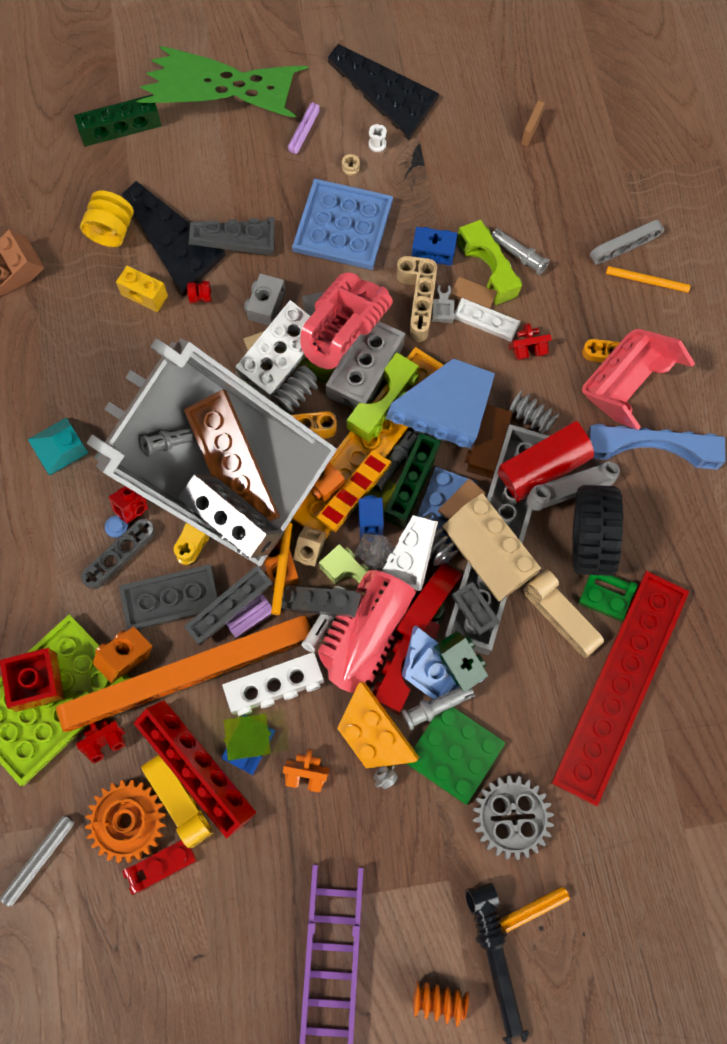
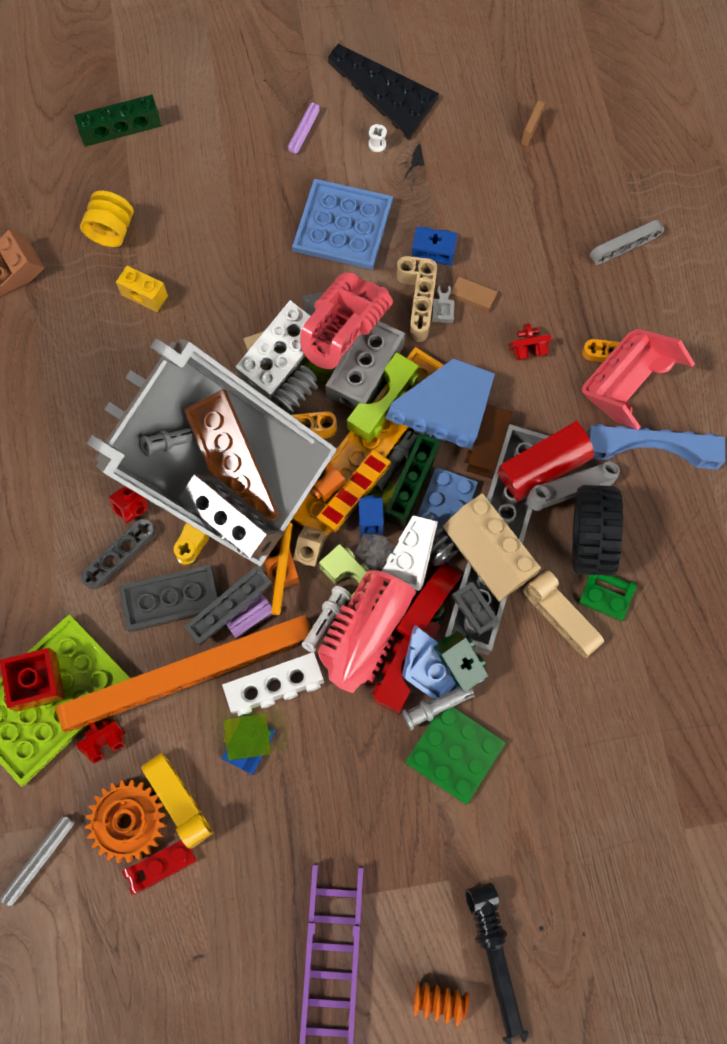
teal slope [27,417,88,476] -> none
orange brick [93,626,153,683] -> none
medium blue plate [105,516,128,538] -> none
black wing [122,181,226,297] -> none
red brick [133,700,257,839] -> none
bright green piece [136,46,309,117] -> none
red wheel [187,281,212,304] -> none
dark grey wing [189,217,274,256] -> none
light grey brick [244,273,286,326] -> none
dark grey plate [281,586,361,618] -> none
orange hips [282,749,330,793] -> none
light orange wing [337,681,420,769] -> none
tan bush [342,154,360,176] -> none
light grey plate [374,765,398,789] -> none
medium nougat tile [438,478,486,520] -> none
white tile [454,298,520,342] -> none
lime arch [456,220,522,305] -> none
light grey gear [472,776,554,860] -> none
light grey pin [491,228,550,275] -> none
light orange axle [500,887,570,932] -> none
light grey piece [509,390,560,434] -> none
red plate [551,571,690,807] -> none
light orange bar [606,266,691,293] -> none

